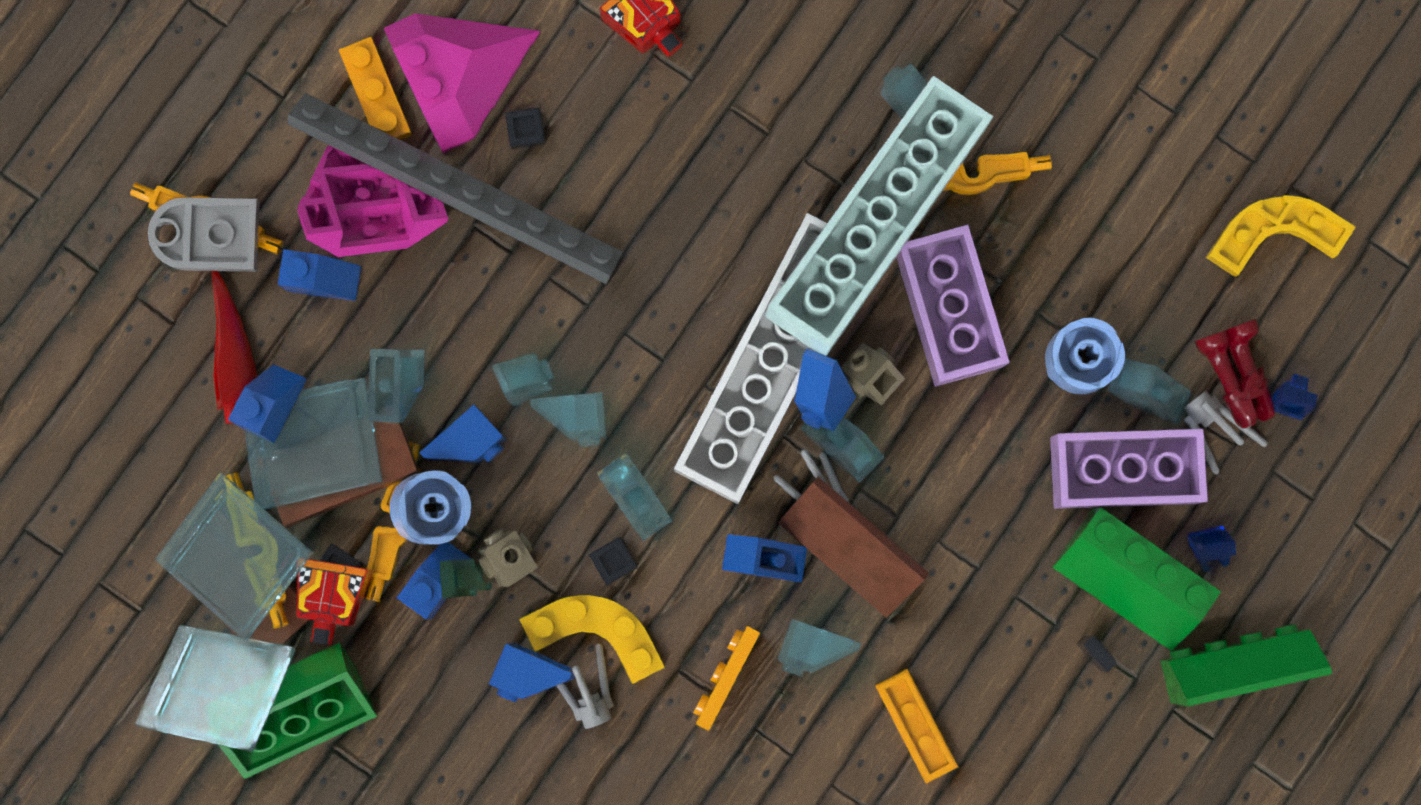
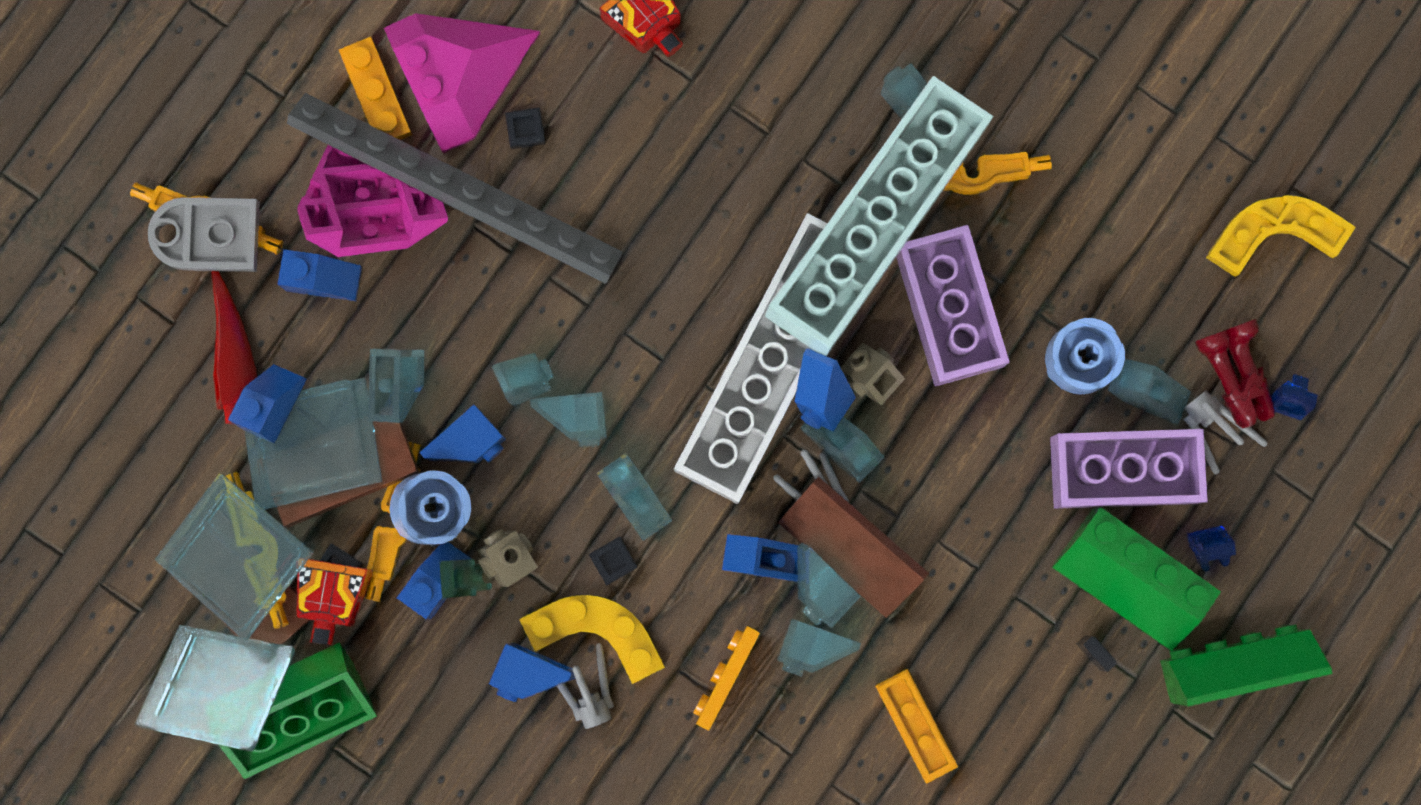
none -> clear light blue slope [797,543,861,628]

